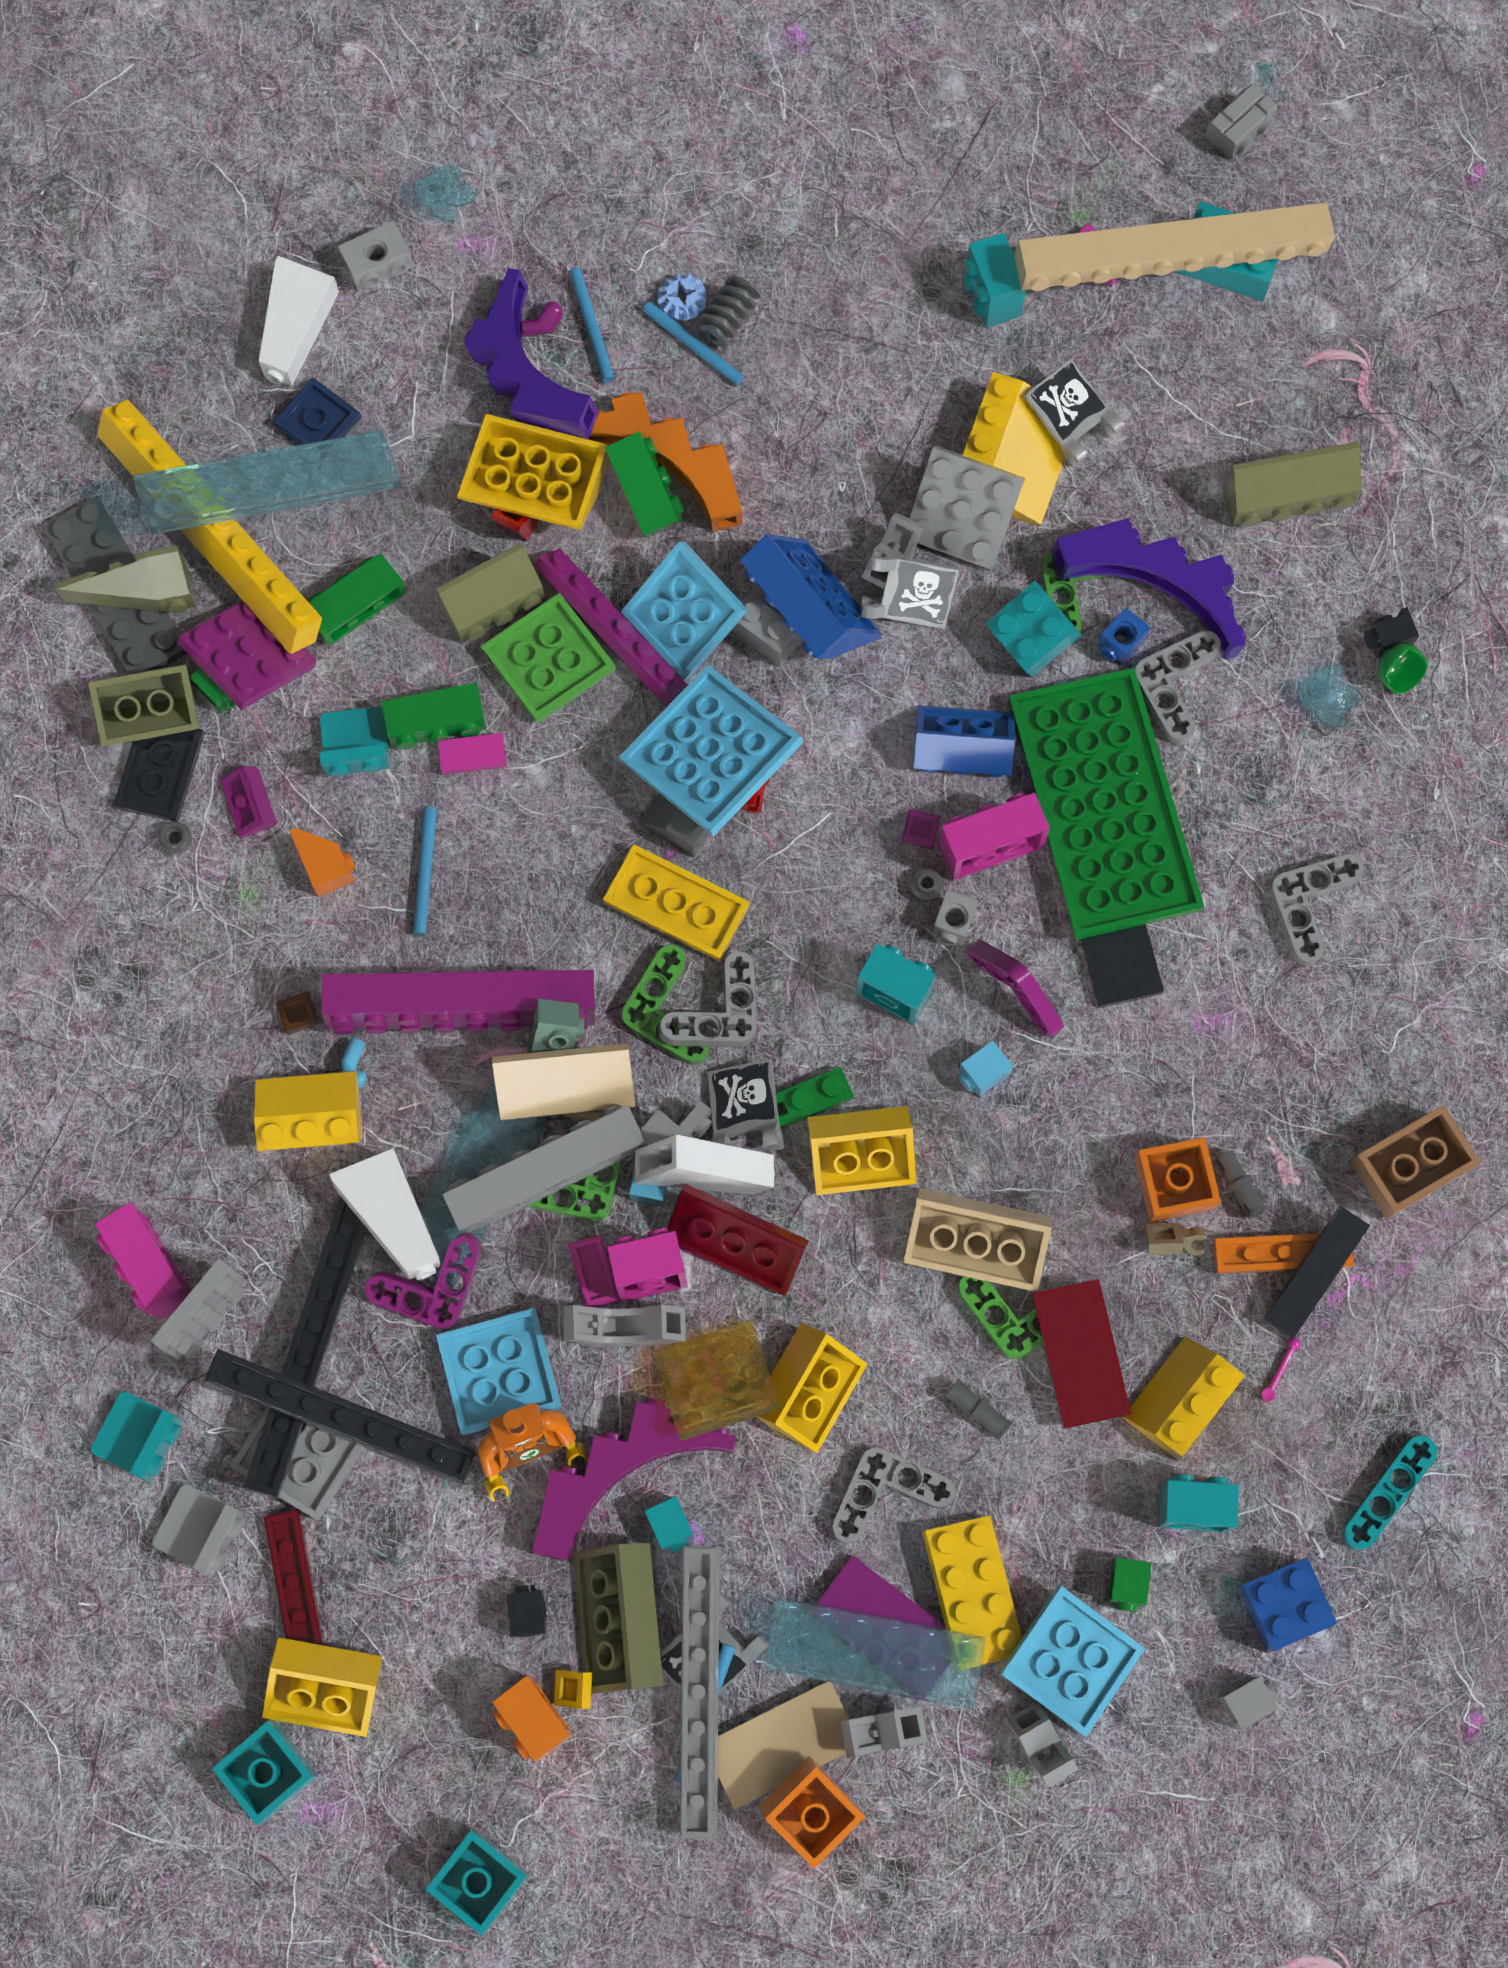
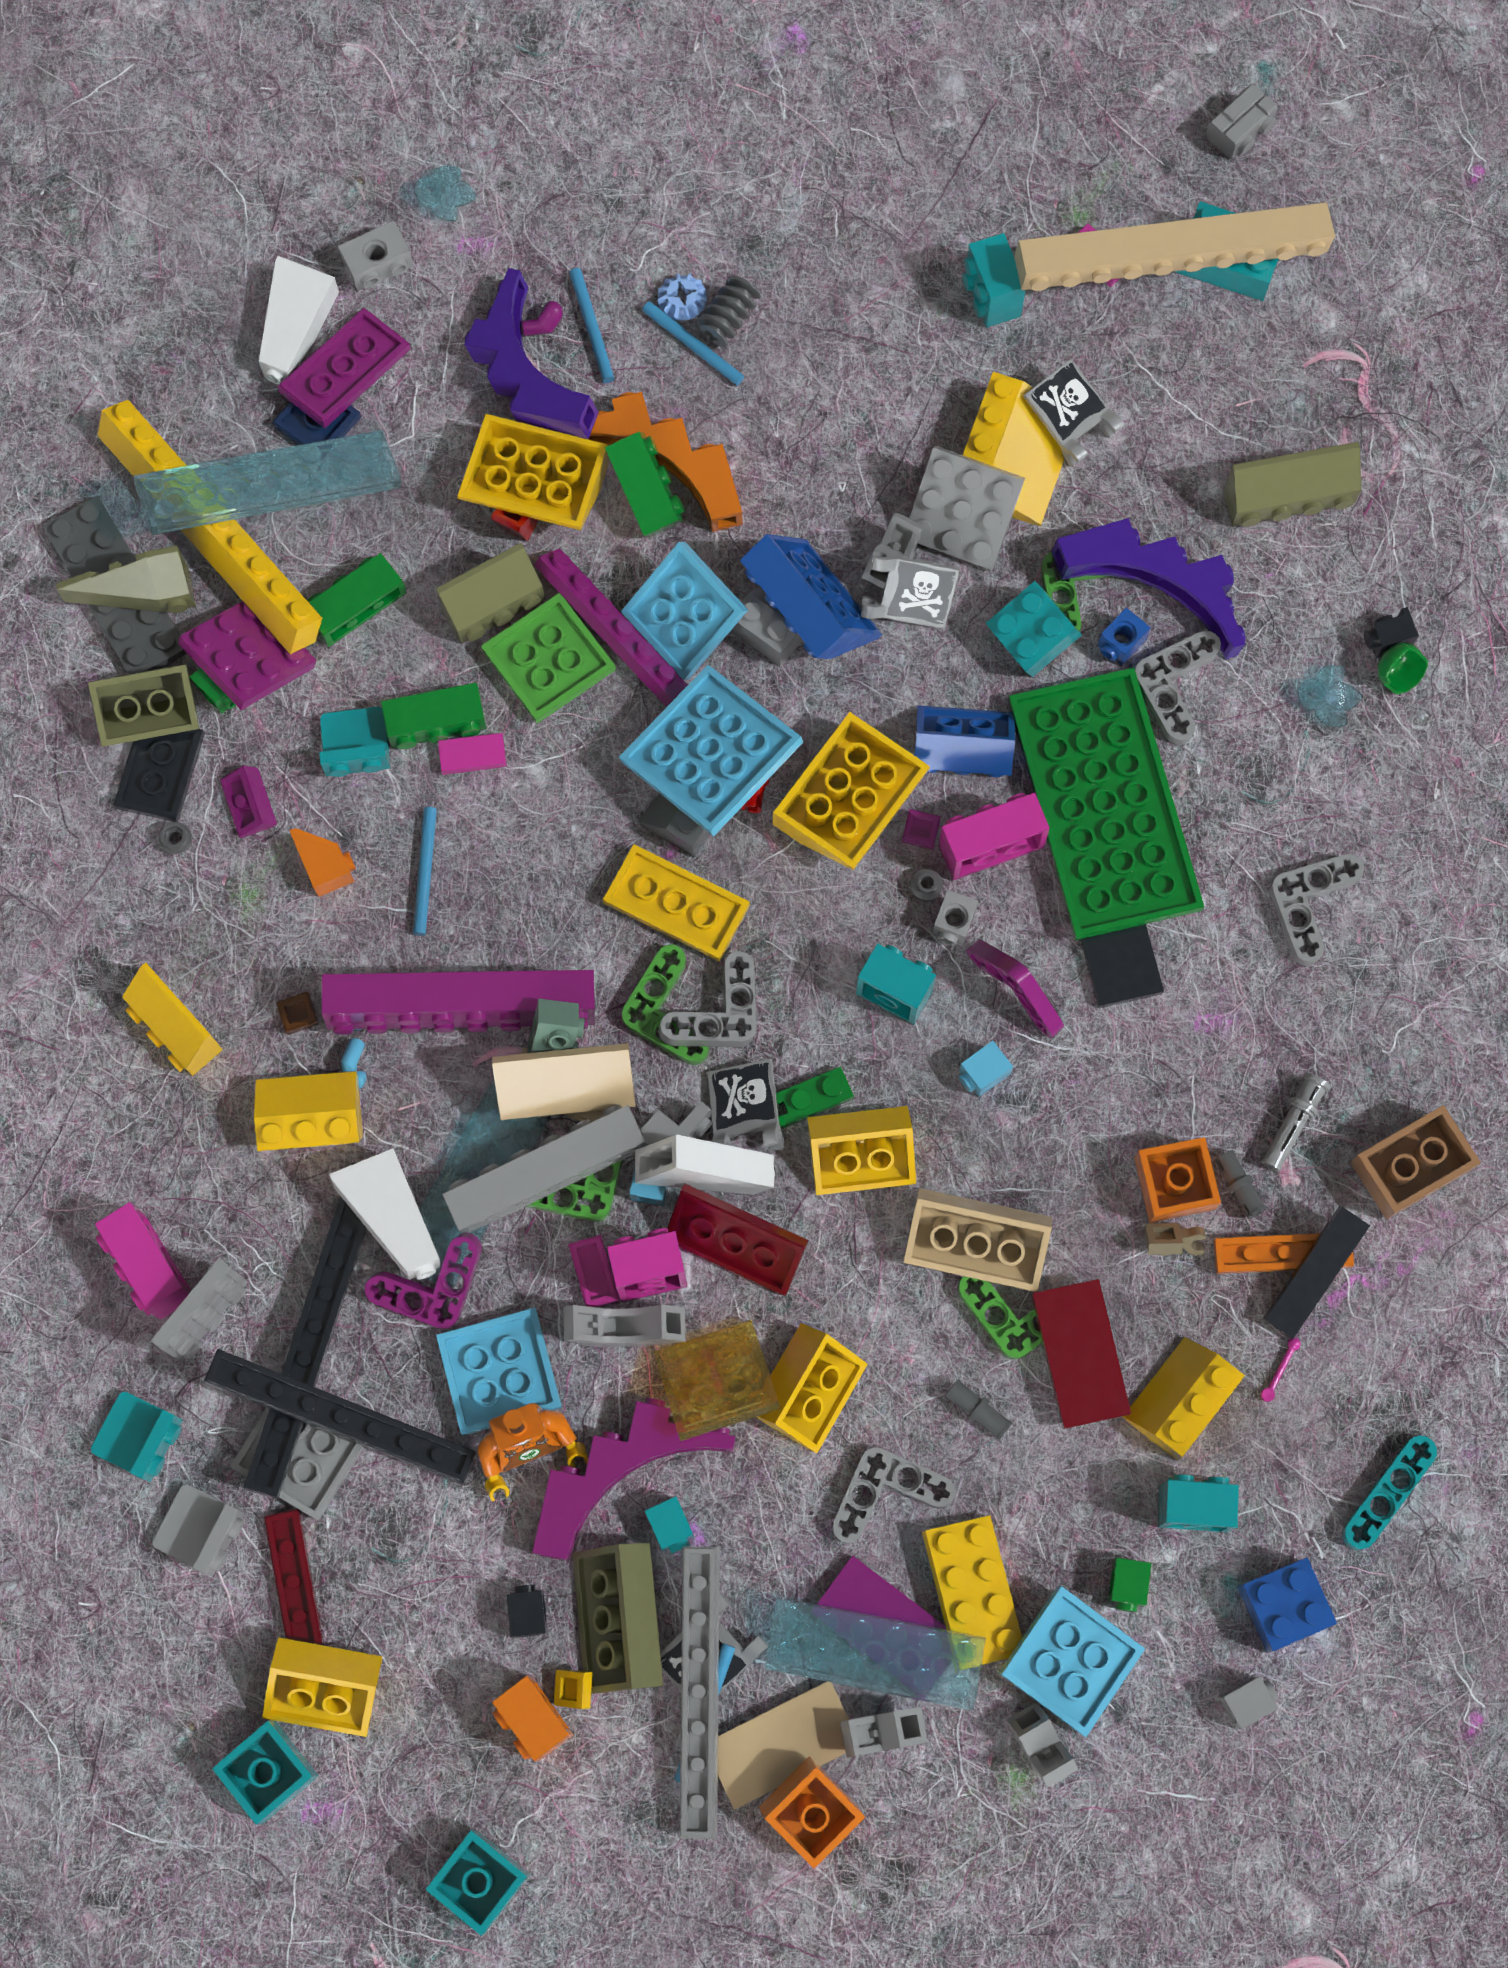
none -> yellow slope [122,962,223,1076]
none -> magenta tile [278,307,410,428]
none -> yellow slope [773,712,930,870]
none -> light grey pin [1260,1072,1331,1172]

